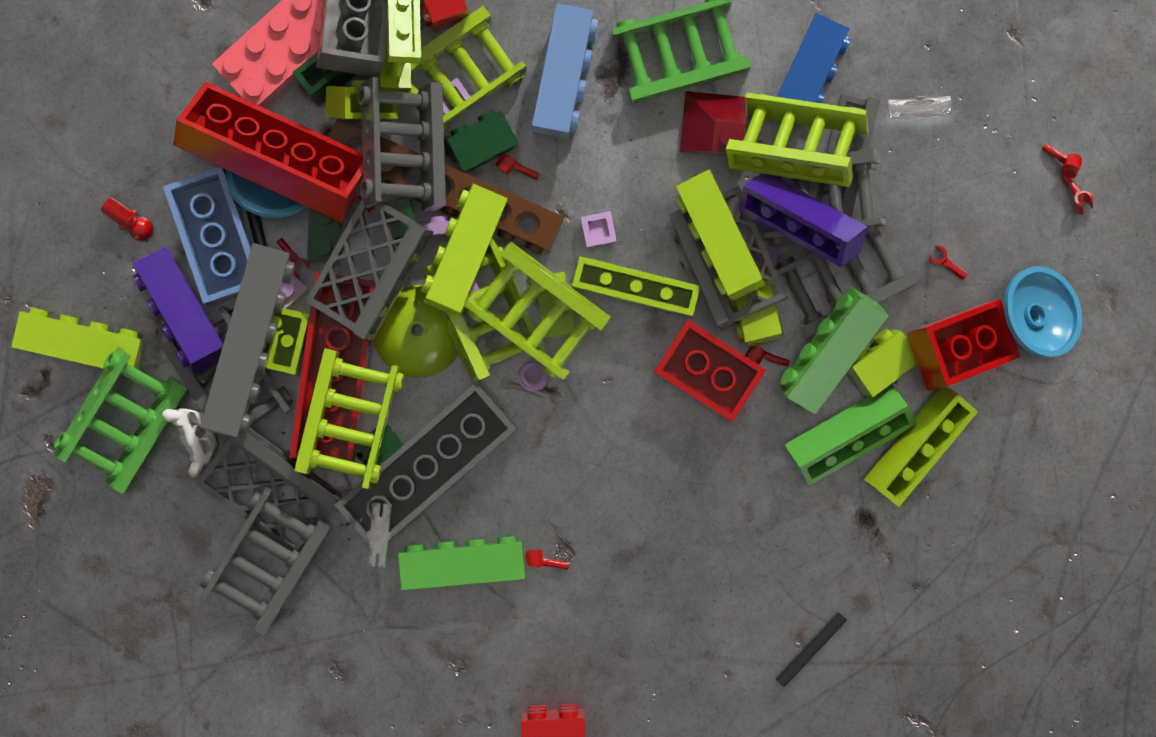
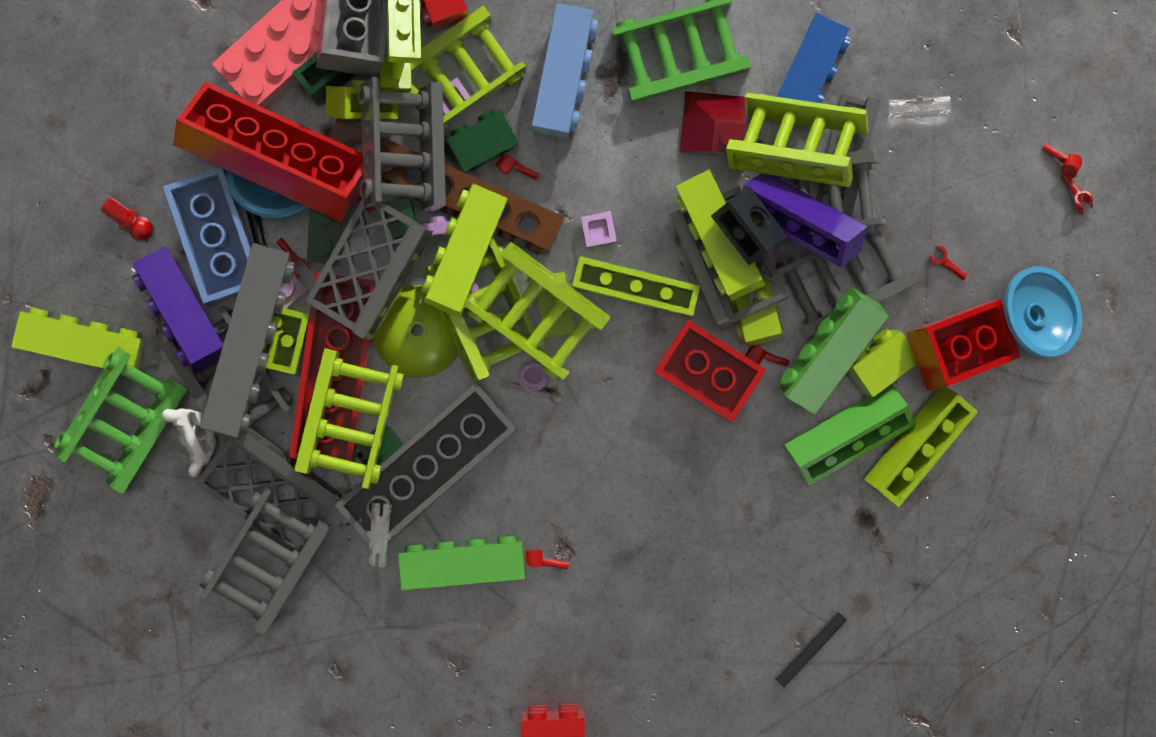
none -> black brick [711,186,788,266]

